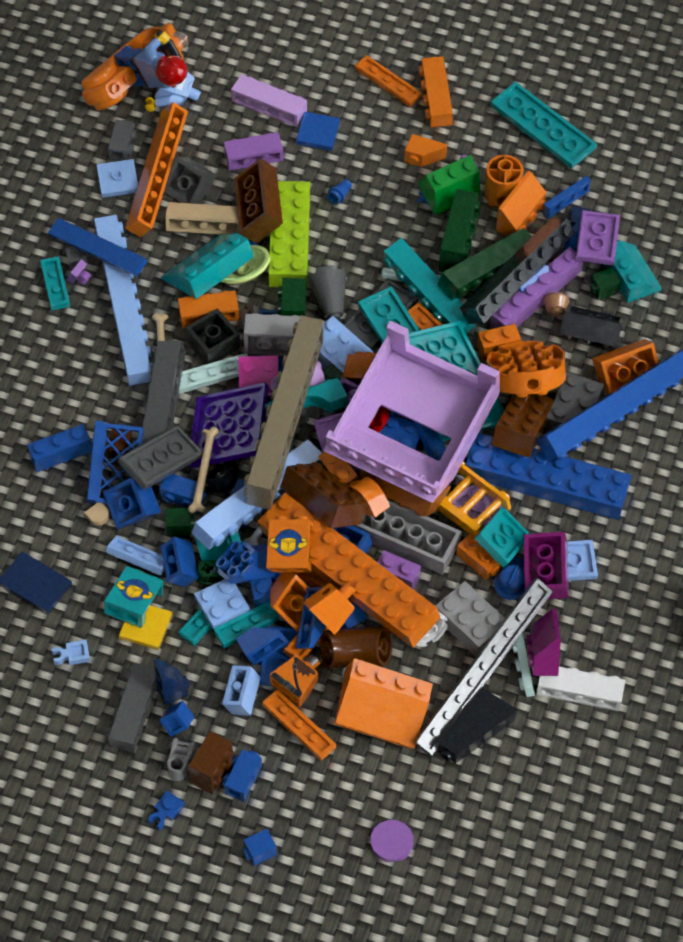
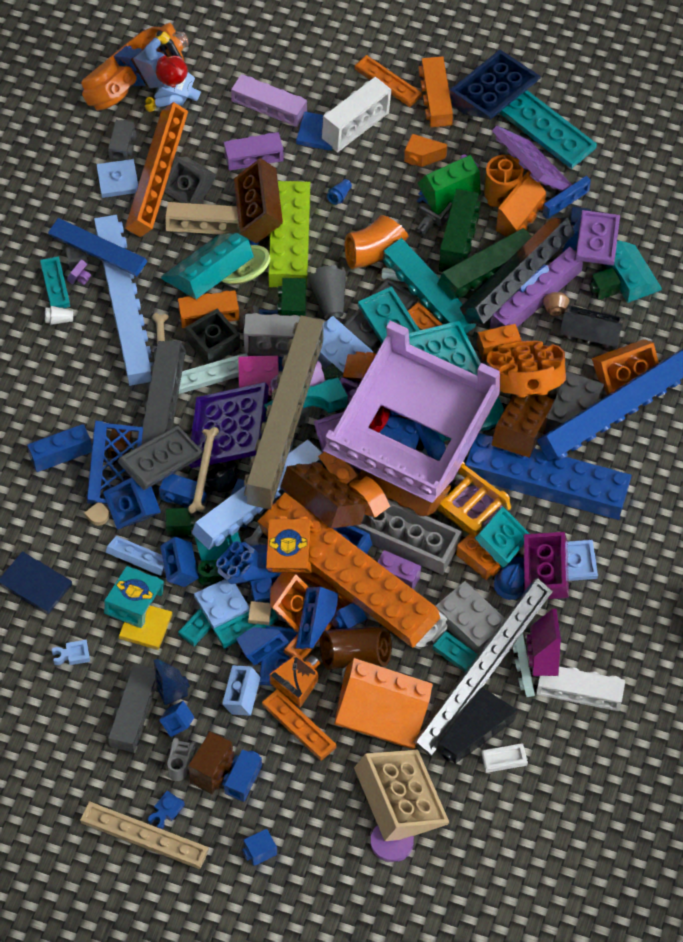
orange torso [303,582,356,635] -> none
none -> white cone [45,306,73,325]
none -> tan plate [80,801,209,869]
none -> tan tile [248,601,271,625]
none -> white brick [322,77,391,153]
none -> orange brick [344,215,409,269]
none -> tan slope [354,750,449,841]
none -> dark grey bracket [415,202,452,236]
none -> teal plate [433,631,478,672]
none -> dark blue slope [450,50,541,120]
none -> white tile [481,743,528,773]
none -> medium lavender plate [492,125,572,192]

